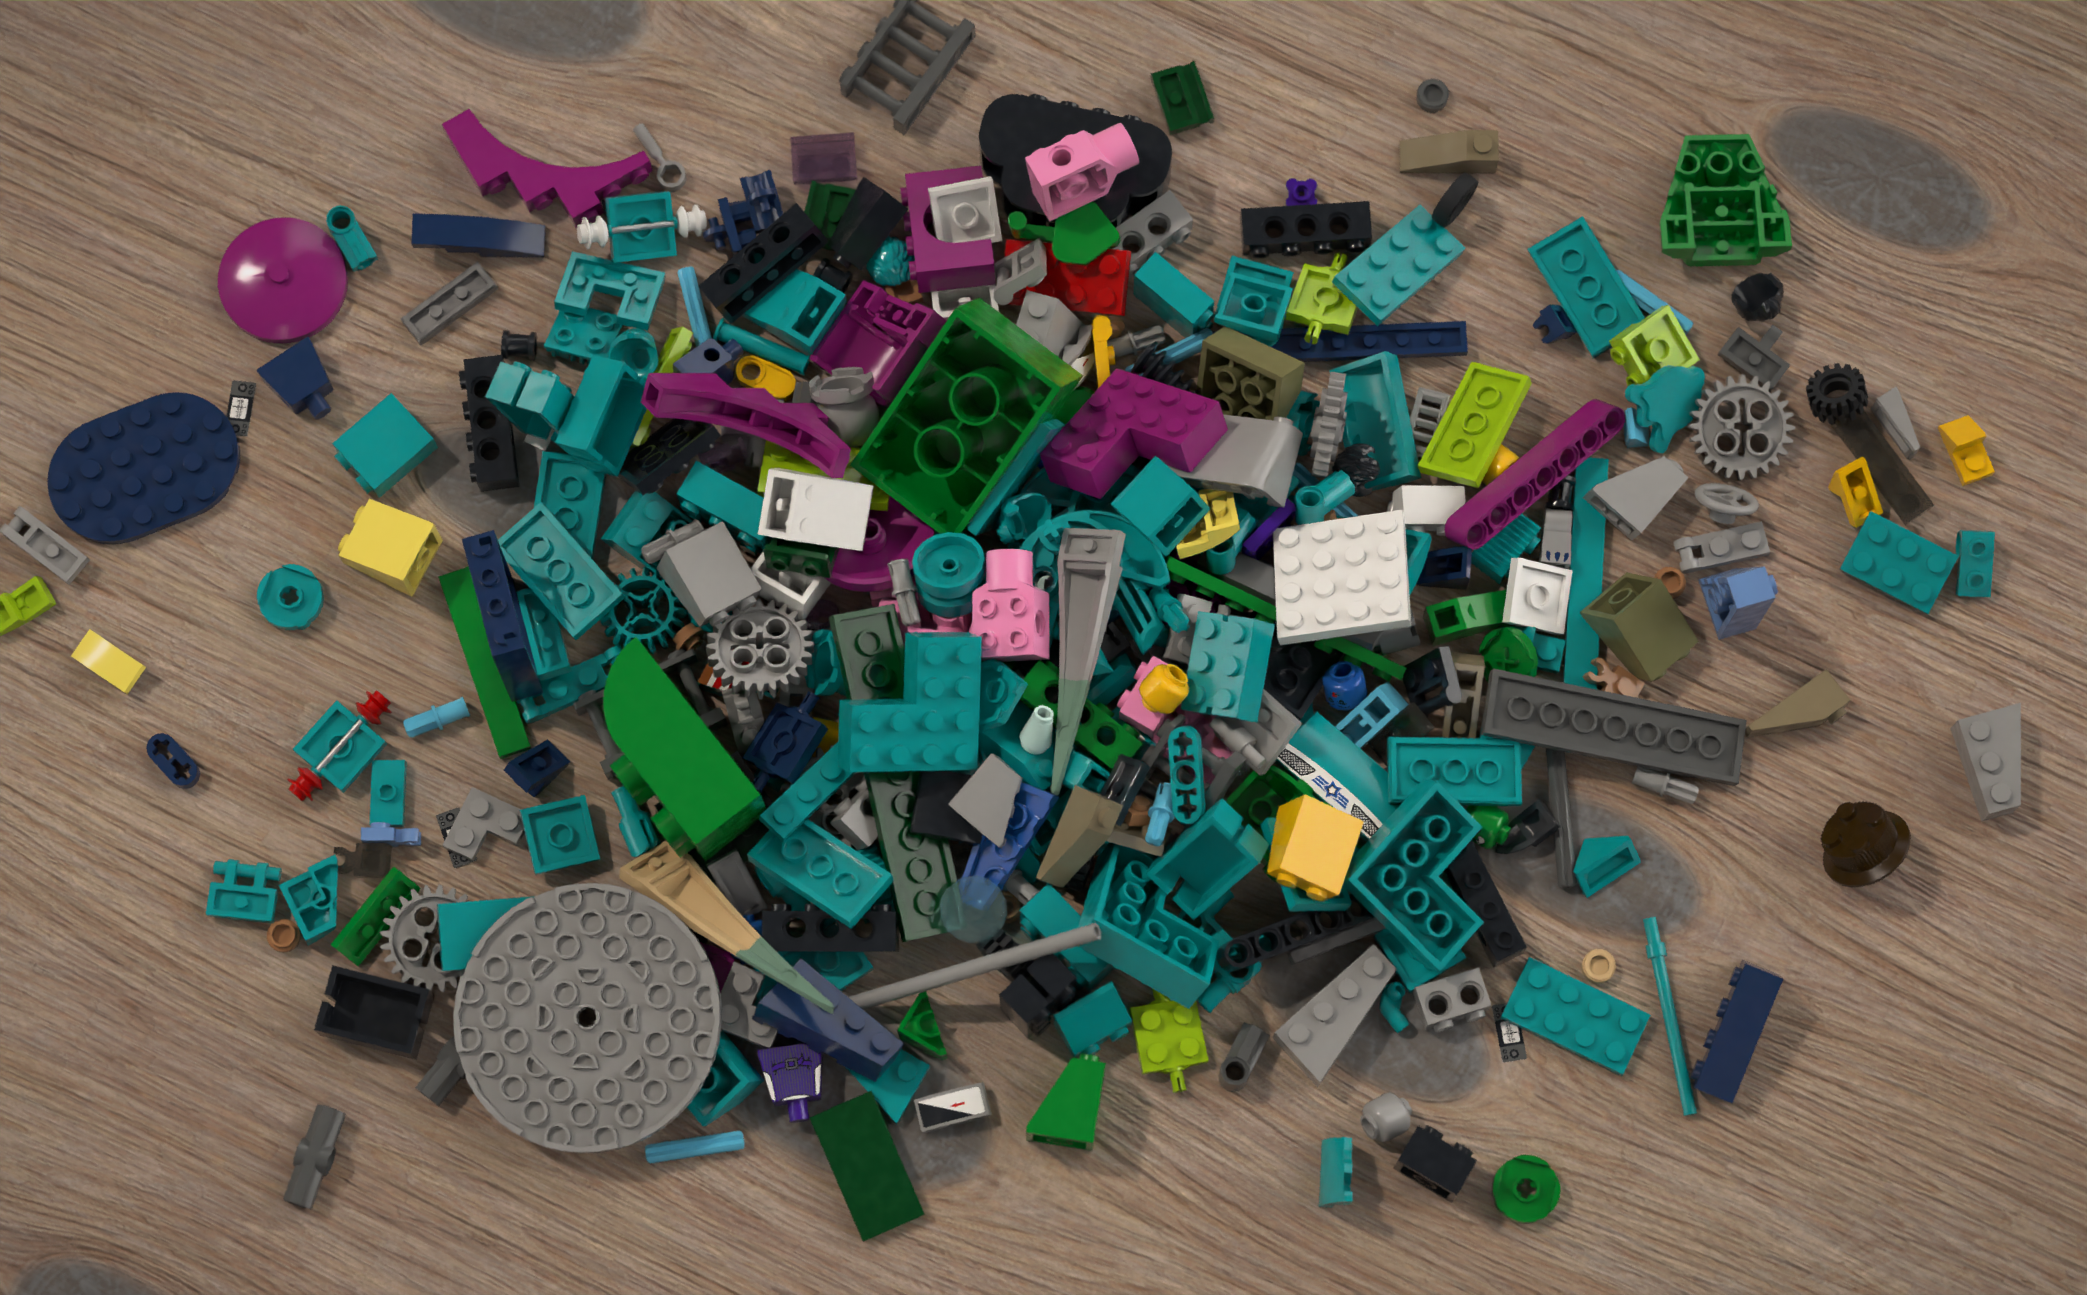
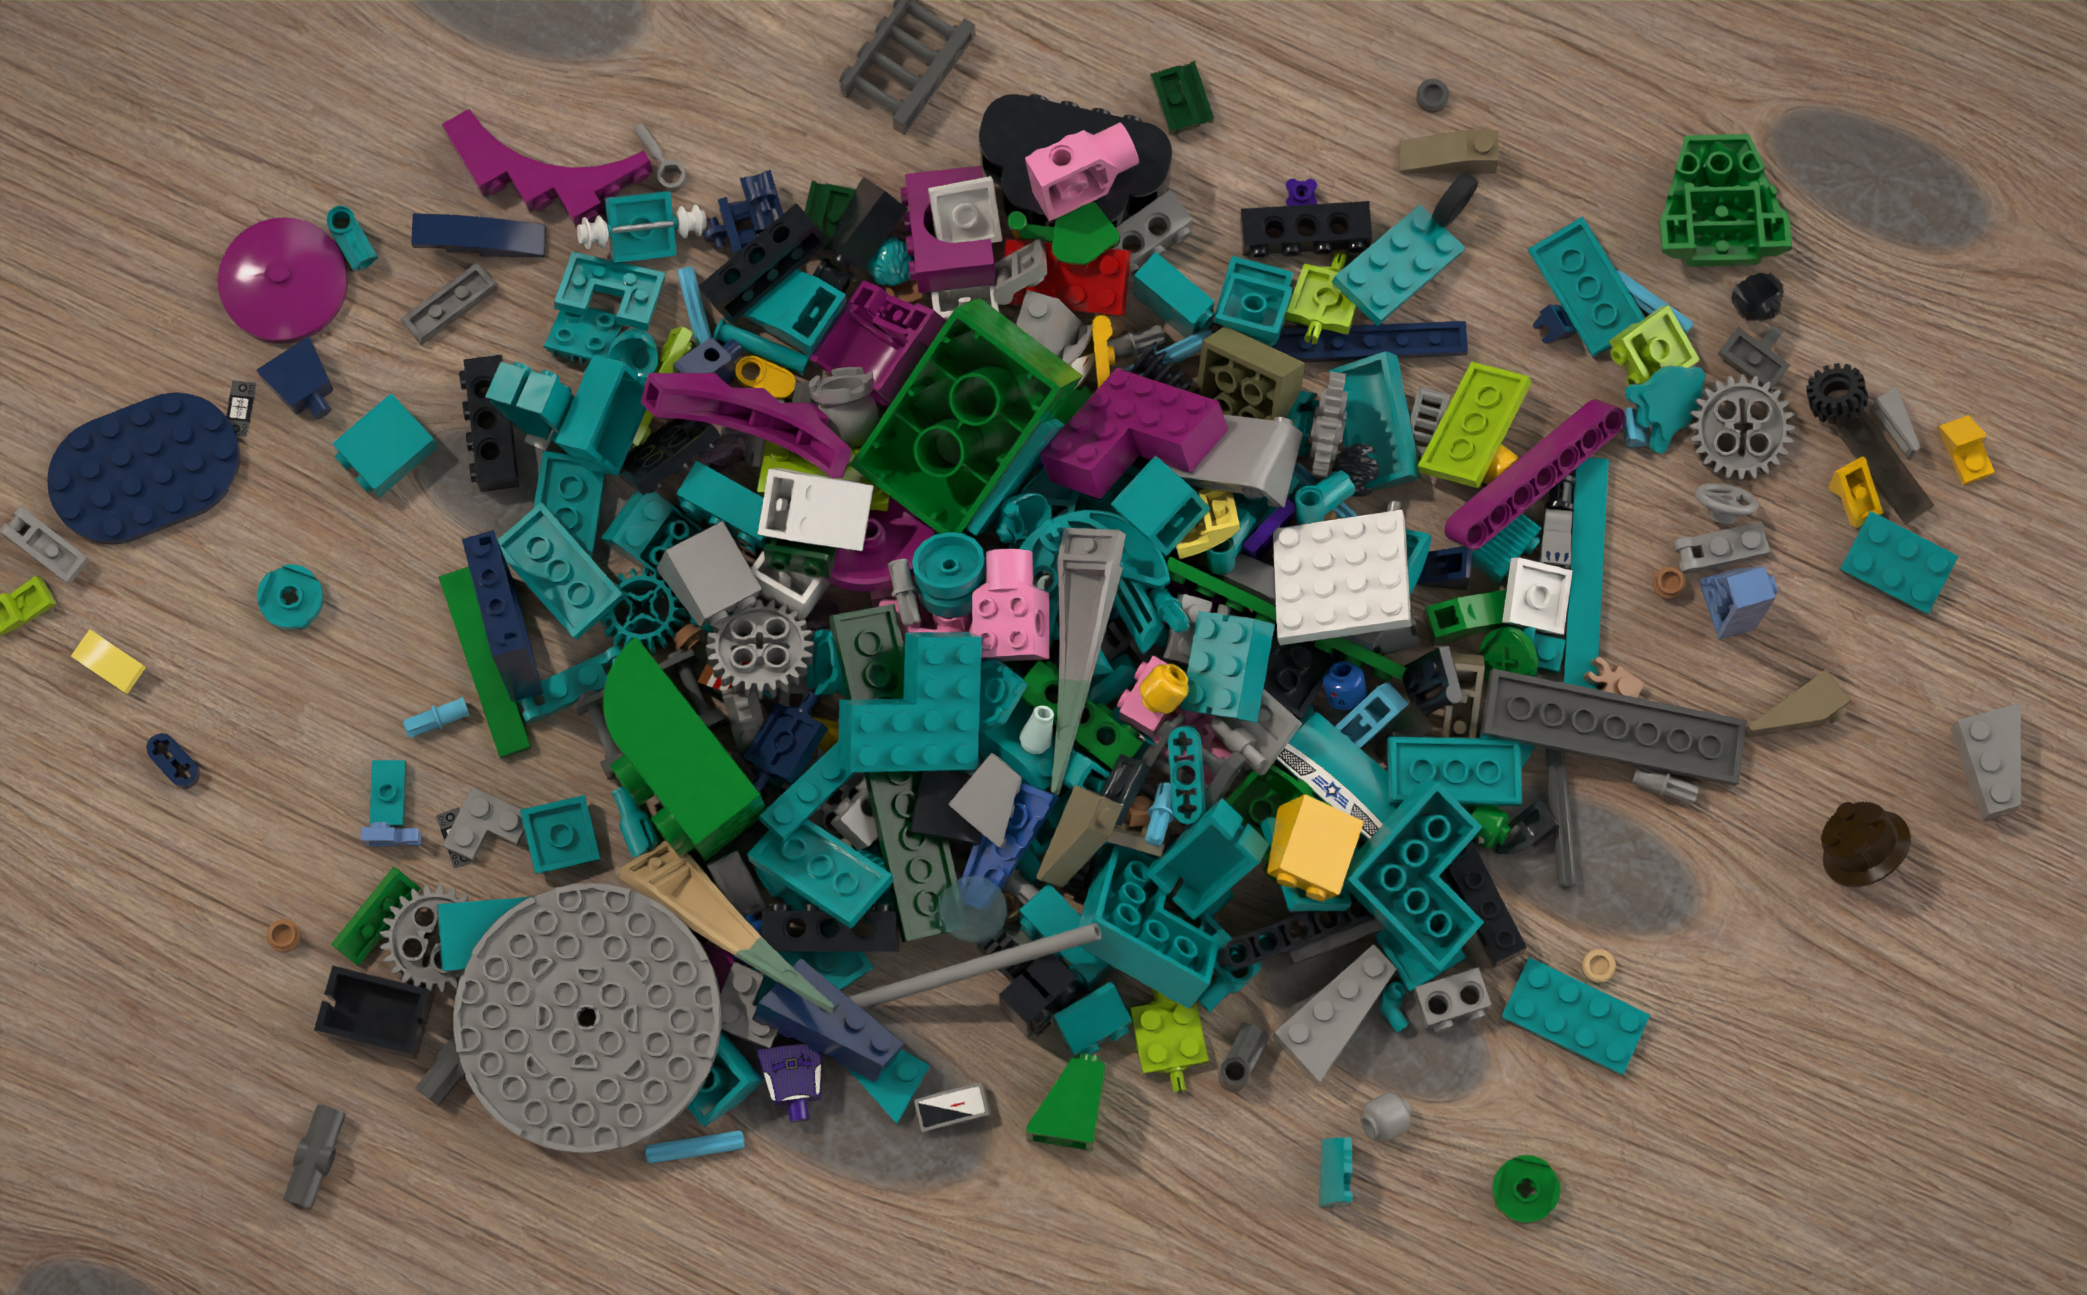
teal plate [206,859,282,923] -> none
teal slope [279,855,338,946] -> none
teal plate [287,690,392,802] -> none
clear smoke plate [334,843,392,878] -> none
light yellow slope [338,499,443,597] -> none
black bush [501,330,538,361] -> none
dark blue slope [504,739,570,797] -> none
teal plate [516,588,572,681] -> none
light grey axle [642,519,704,564] -> none
clear purple plate [790,132,858,185] -> none
dark green tile [809,1091,925,1242] -> none
green slope [897,991,948,1060] -> none
white brick [1392,485,1465,536] -> none
black brick [1393,1125,1477,1203] -> none
sticker [1492,1003,1527,1063] -> none
teal slope [1573,835,1641,898] -> none
olive slope [1580,572,1699,682] -> none
light grey slope [1583,456,1689,541] -> none
teal bar [1643,917,1697,1116] -> none
dark blue wedge [1690,959,1783,1103] -> none
teal plate [1956,530,1995,597] -> none

